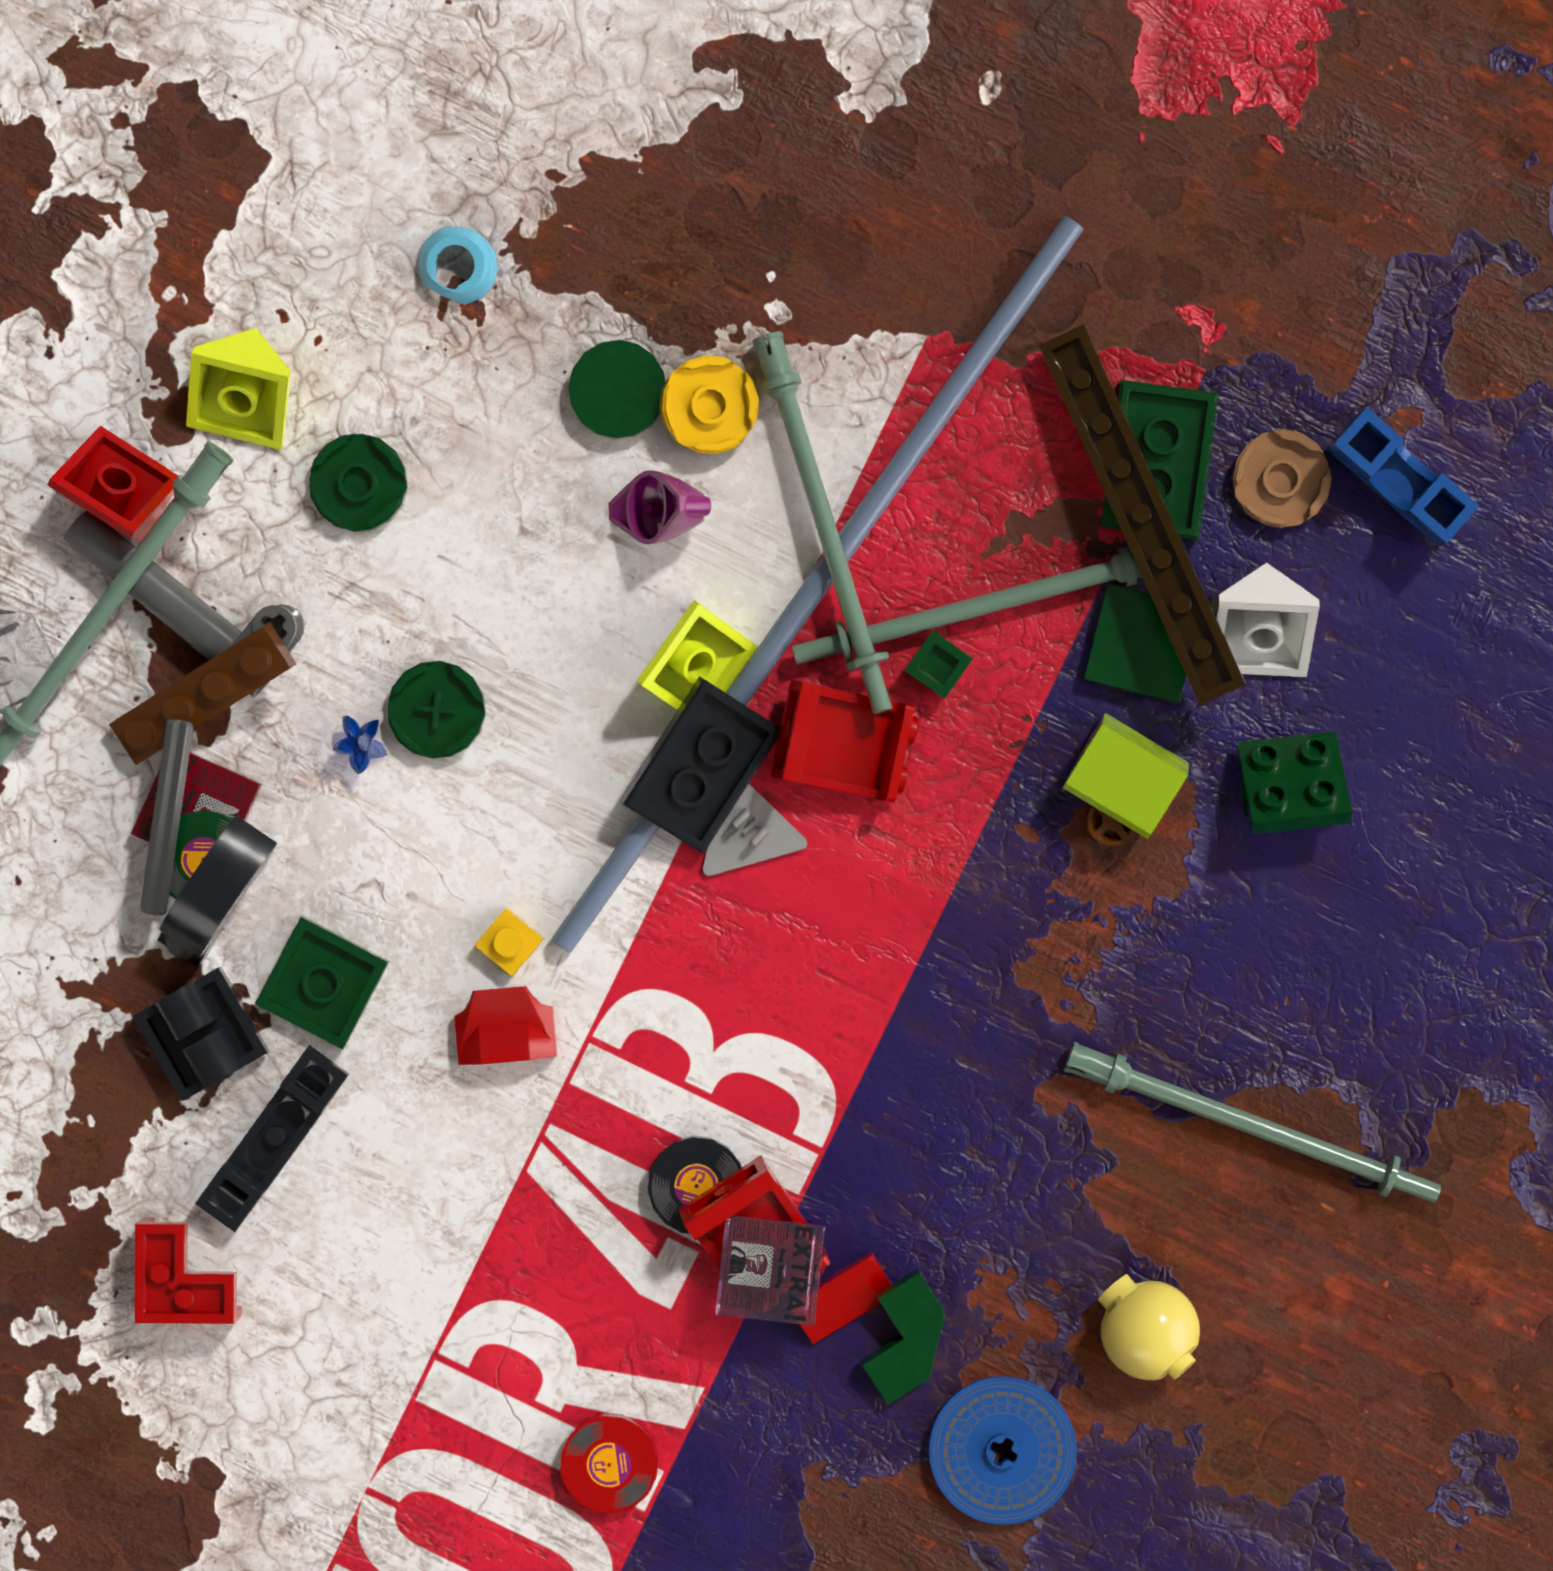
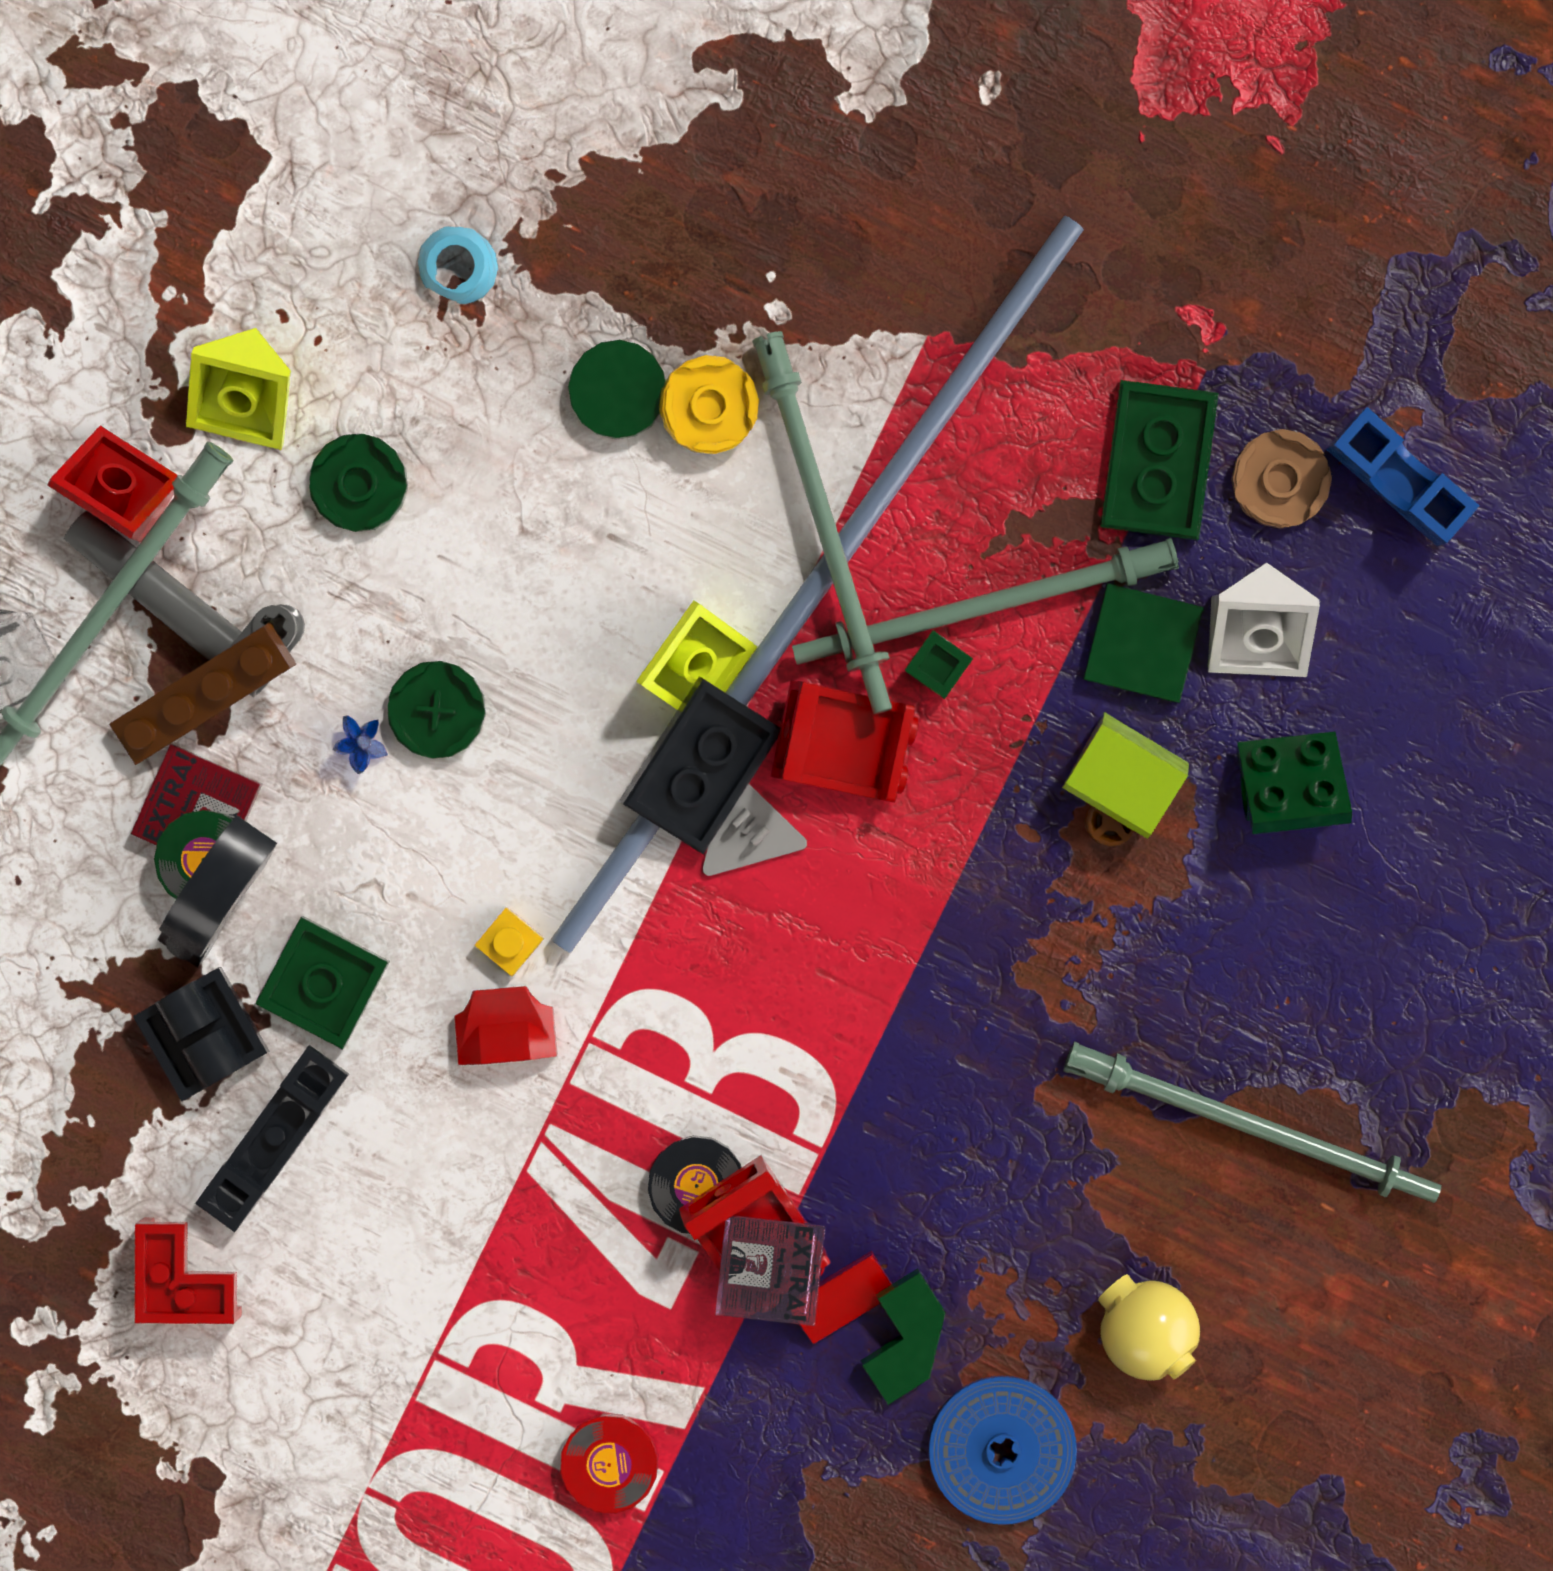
dark grey axle [140,719,193,915] -> none
magenta hat [608,470,712,544] -> none
dark brown plate [1039,324,1247,707] -> none

